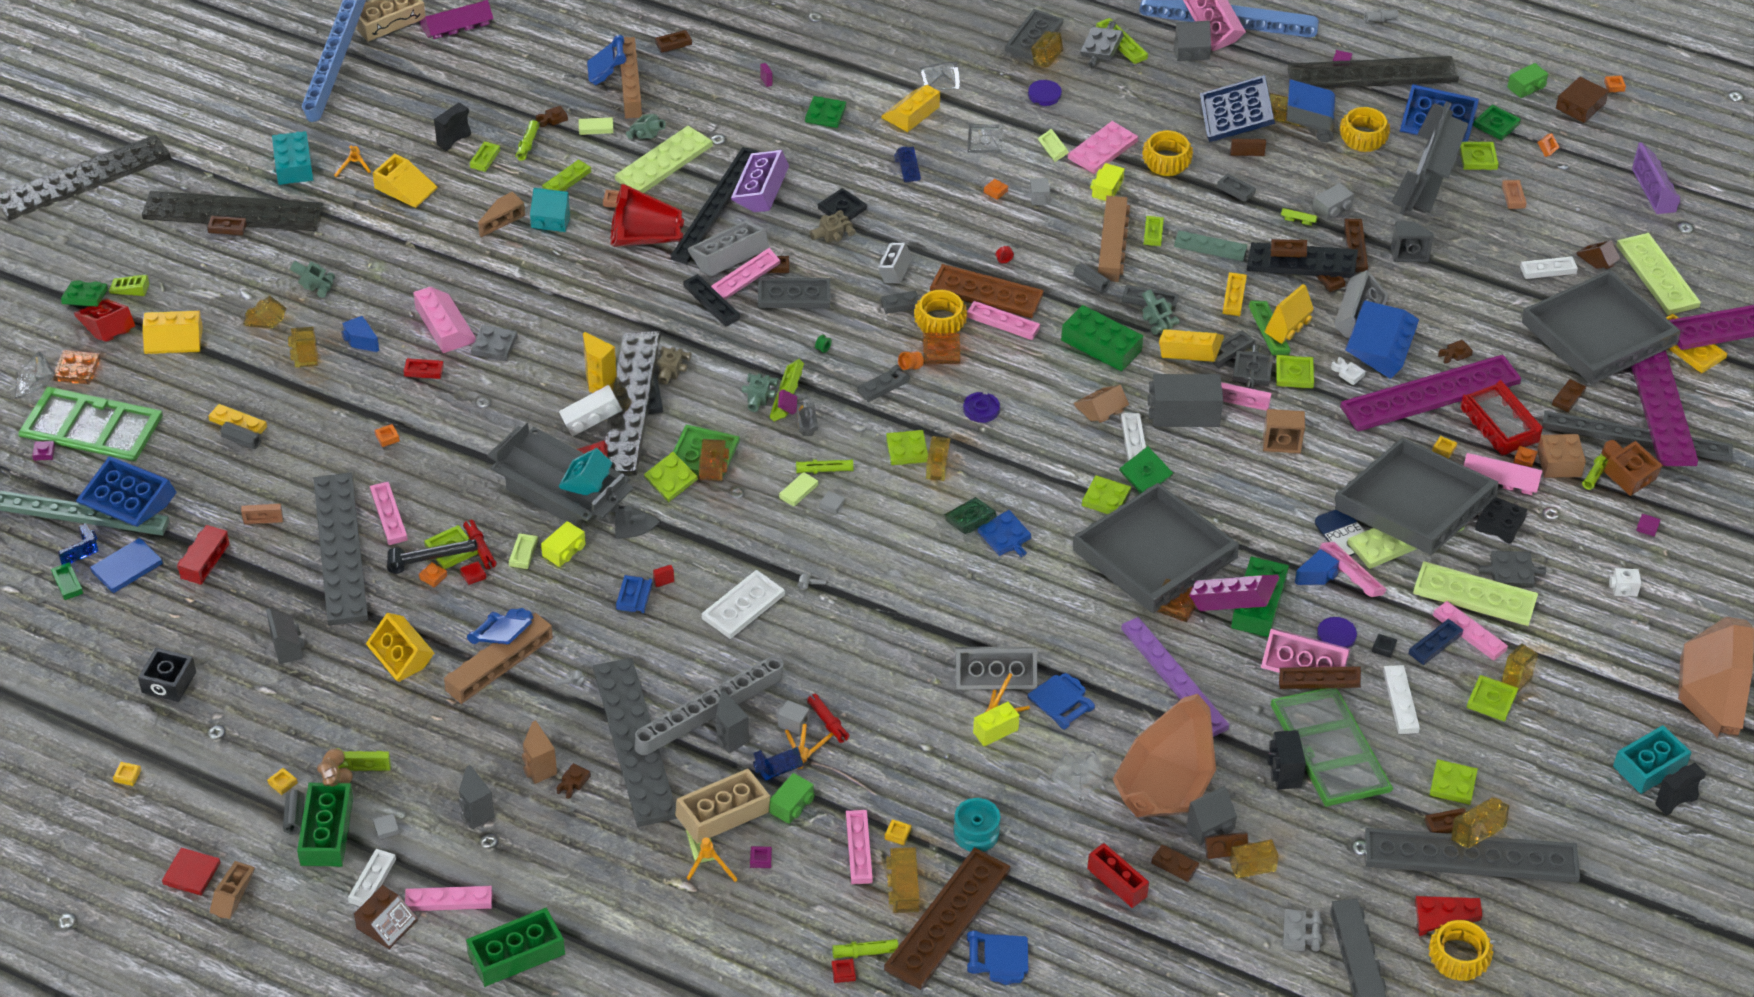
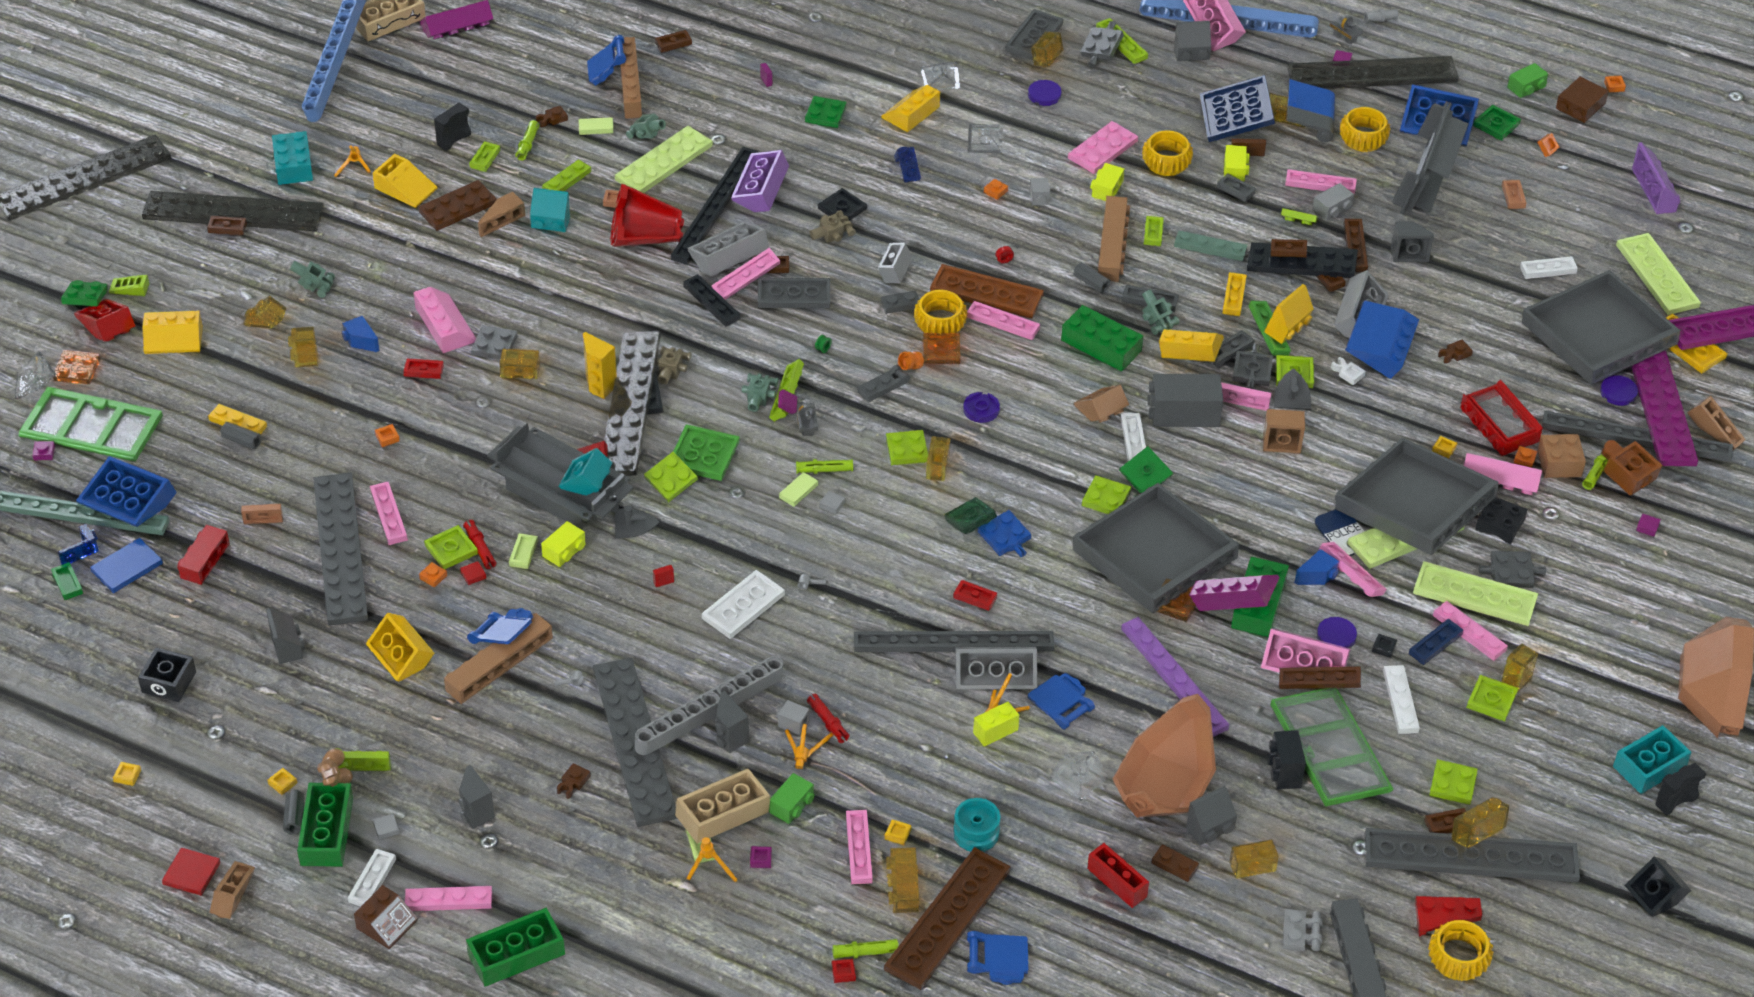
black piece [387,539,478,574] -> none
medium nougat slope [522,720,557,784] -> none
white brick [559,385,622,437] -> none
blue plate [616,575,653,613] -> none
clear orange brick [699,439,729,481] -> none
clear blue bracket [753,747,804,780] -> none
yellowish green tile [1037,129,1069,162] -> none
reddish brown plate [1205,832,1249,859] -> none
magenta plate [1340,354,1521,432] -> none
lime plate [1459,142,1499,170] -> none
reddish brown plate [1552,379,1586,413] -> none
reddish brown slope [1576,240,1620,270] -> none
white brick [1609,568,1641,597] -> none
none -> reddish brown plate [418,180,497,231]
none -> clear yellow brick [499,349,540,379]
none -> dark grey plate [854,631,1054,652]
none -> red plate [953,580,997,611]
none -> neon yellow brick [1224,145,1249,182]
none -> dark grey shield [1273,368,1311,410]
none -> bright pink plate [1285,169,1357,194]
none -> flat silver hips [1329,15,1363,44]
none -> dark purple tile [1600,375,1638,406]
none -> black slope [1624,856,1692,917]
none -> medium nougat slope [1687,396,1746,450]

